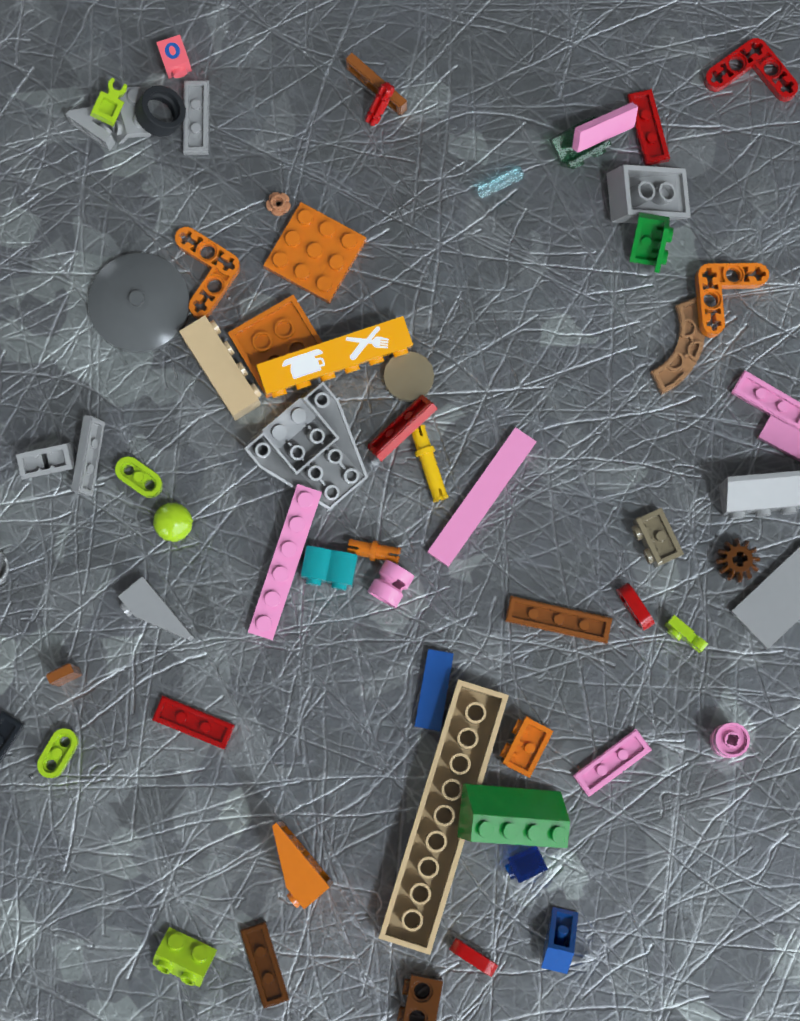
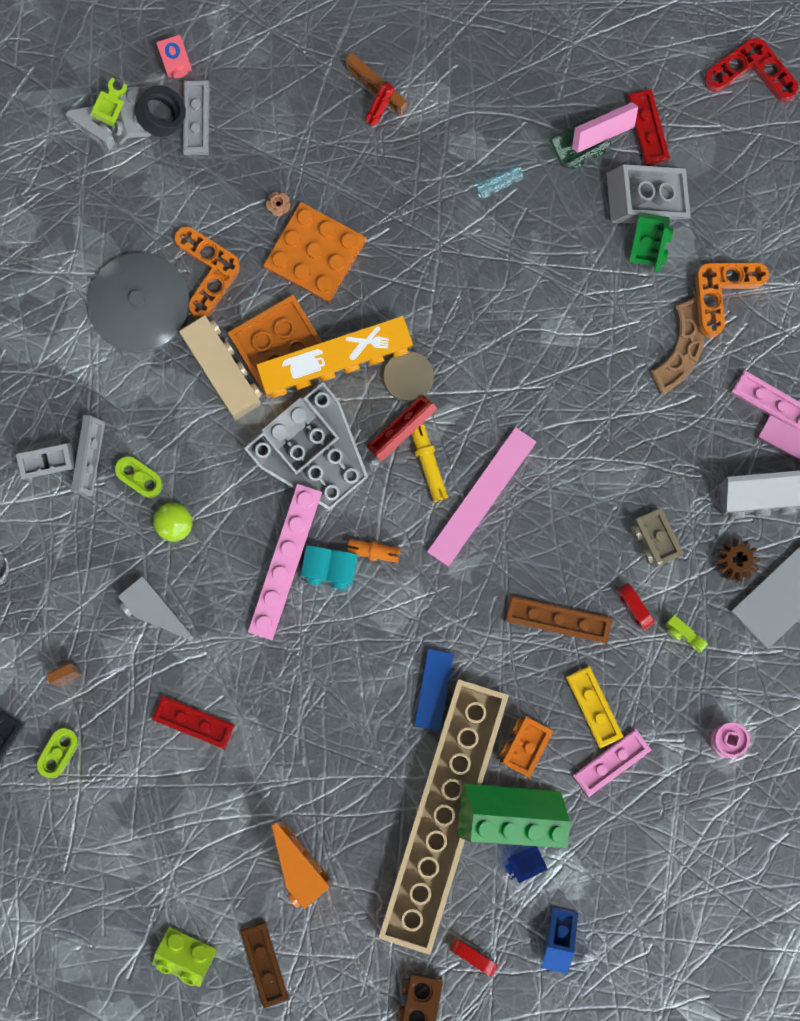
bright pink wheel [367,560,415,608] -> none
none -> yellow tile [565,666,624,749]

